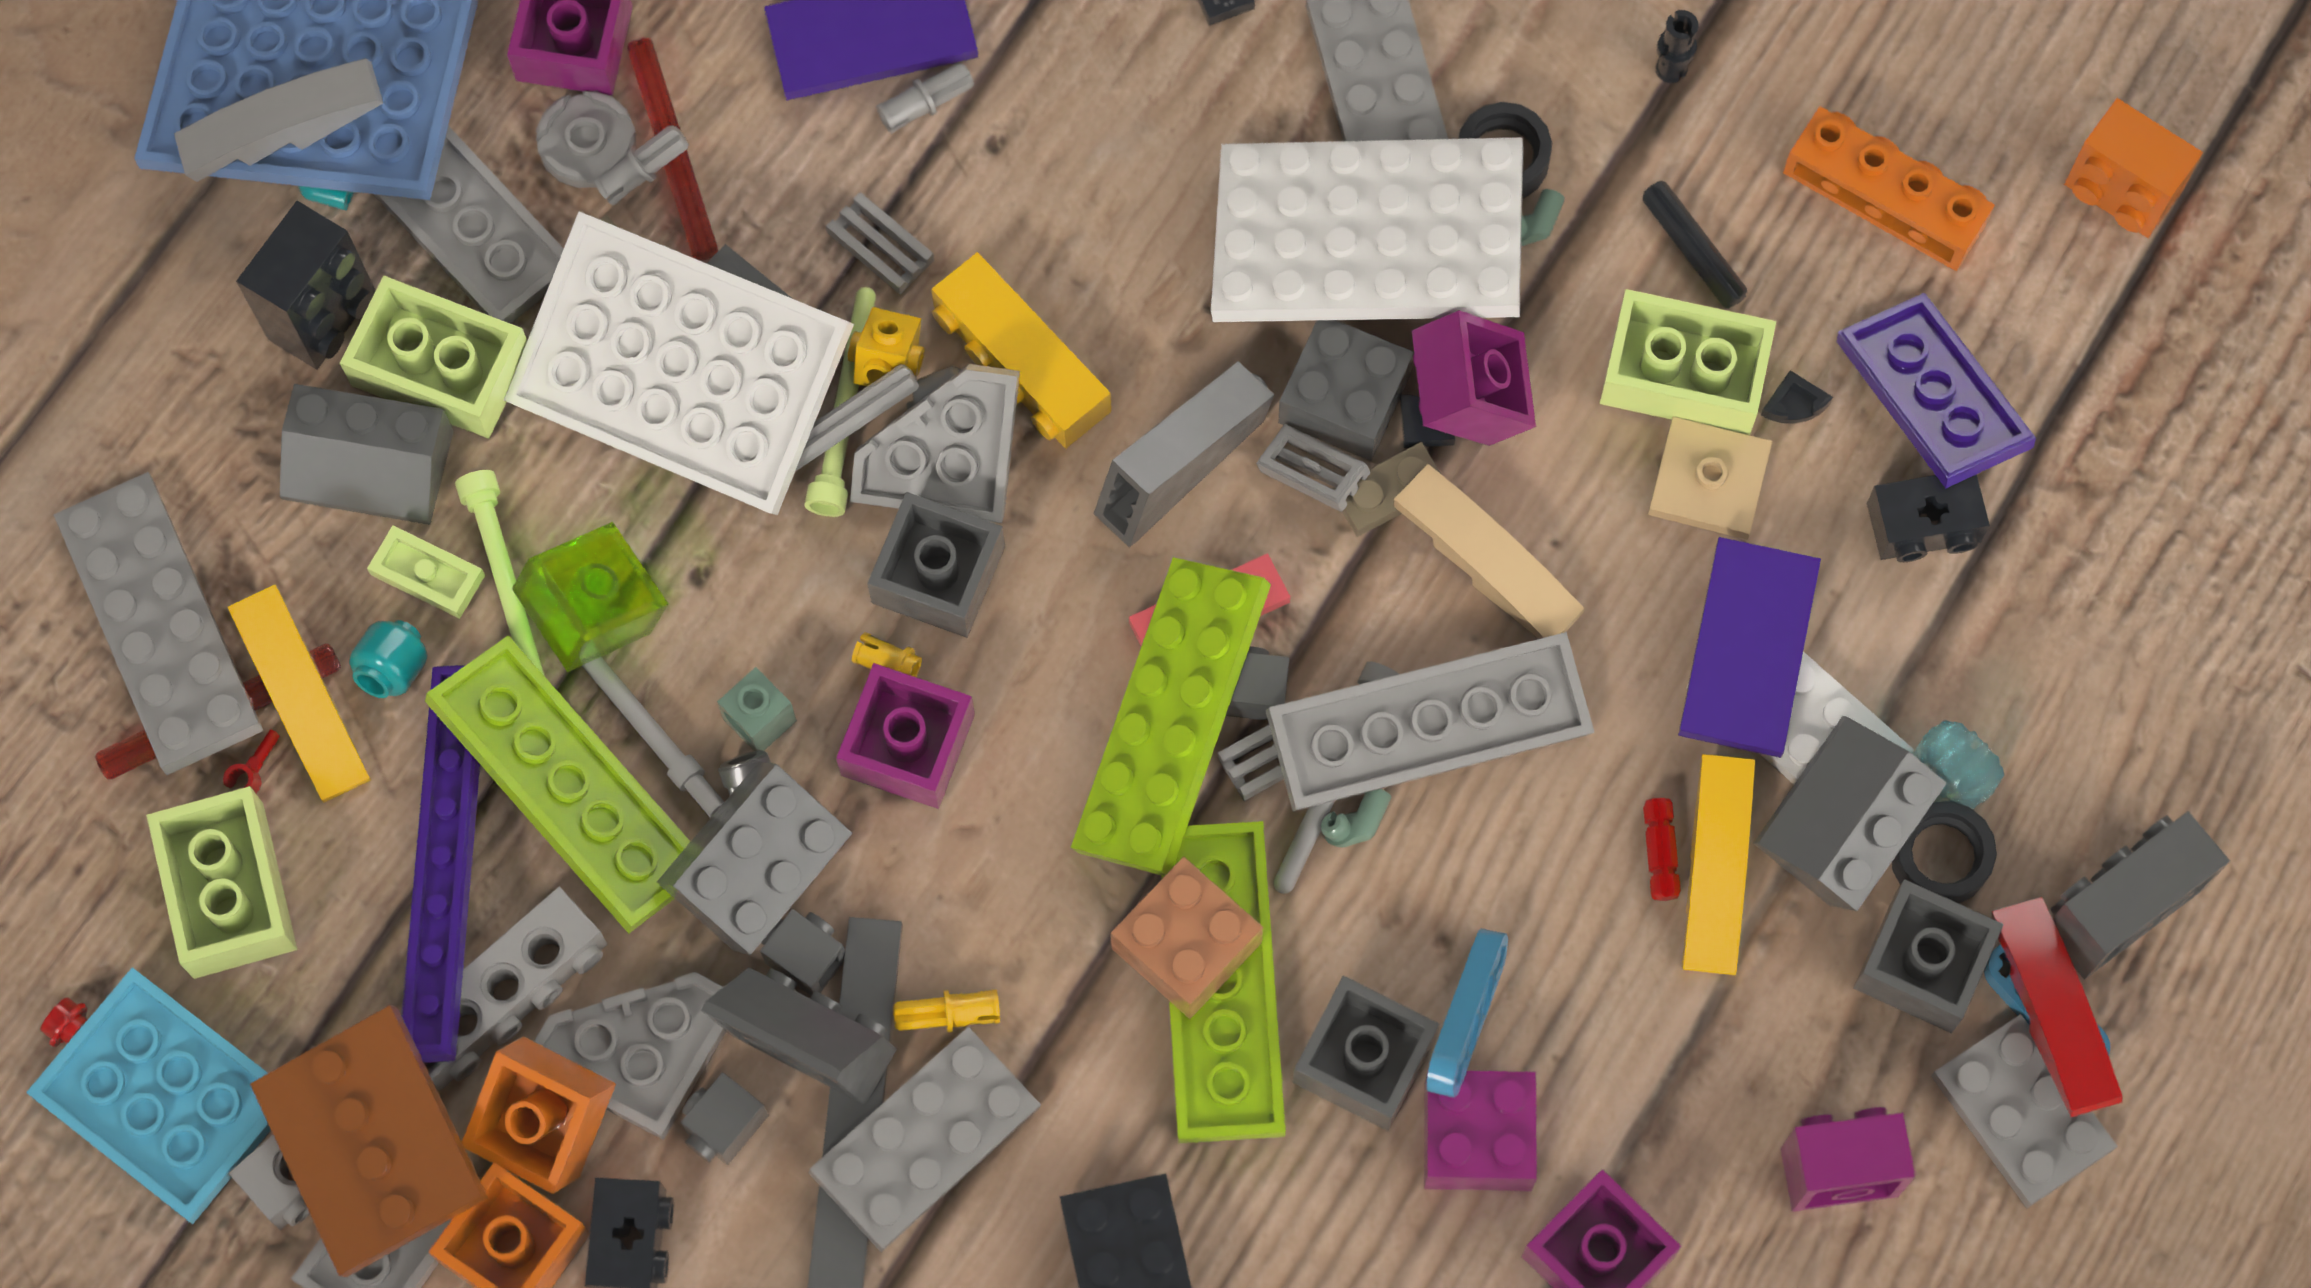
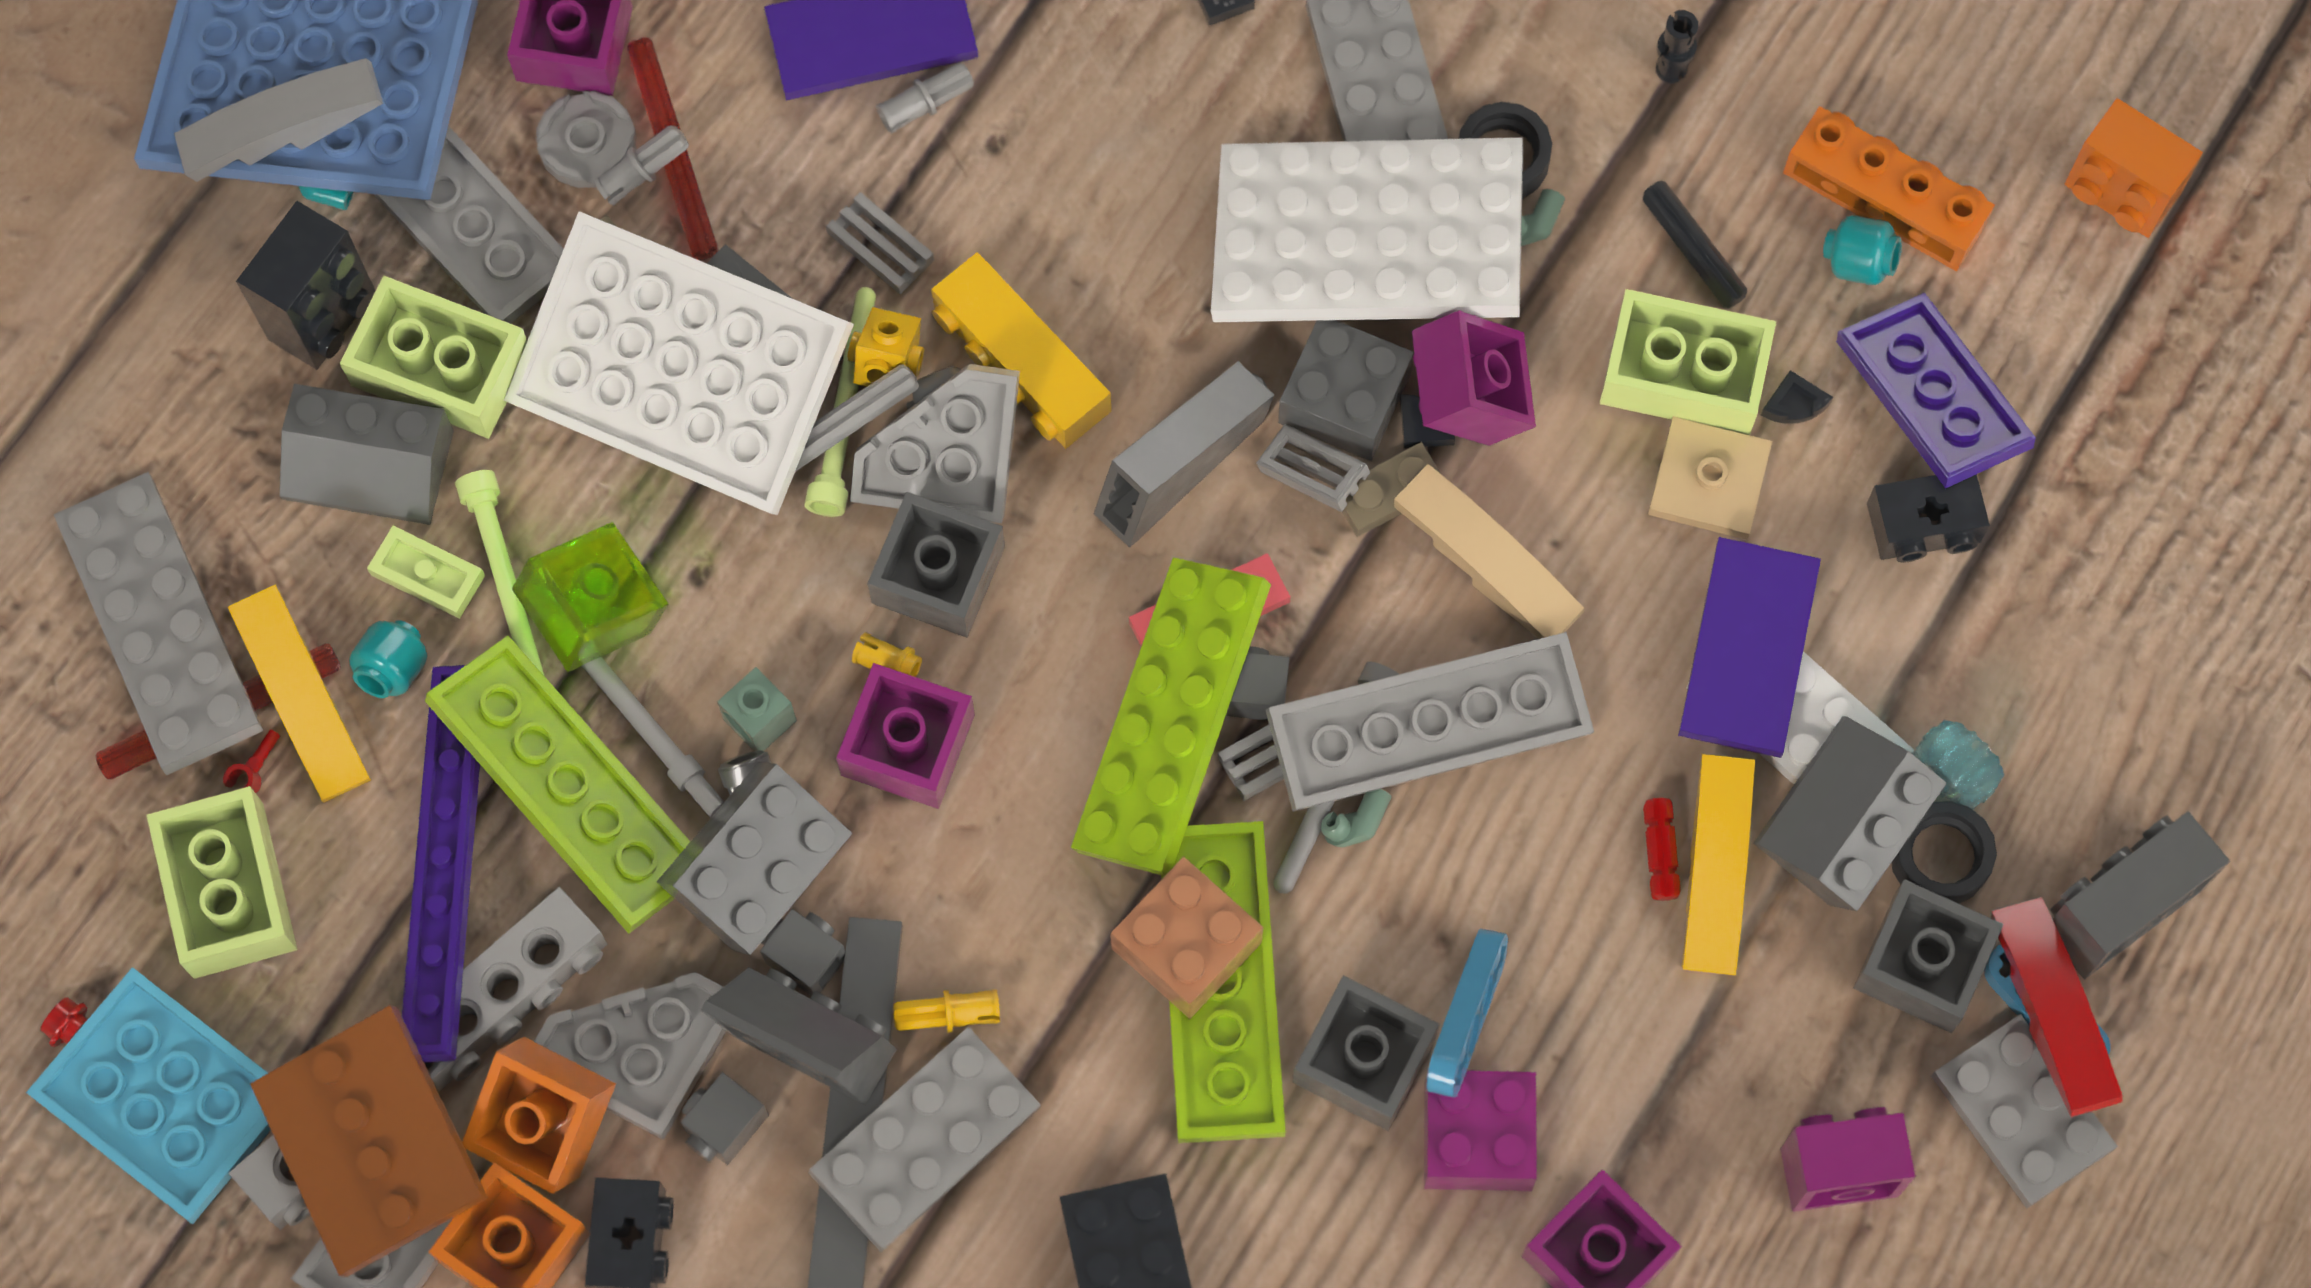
none -> teal head [1823,215,1902,285]

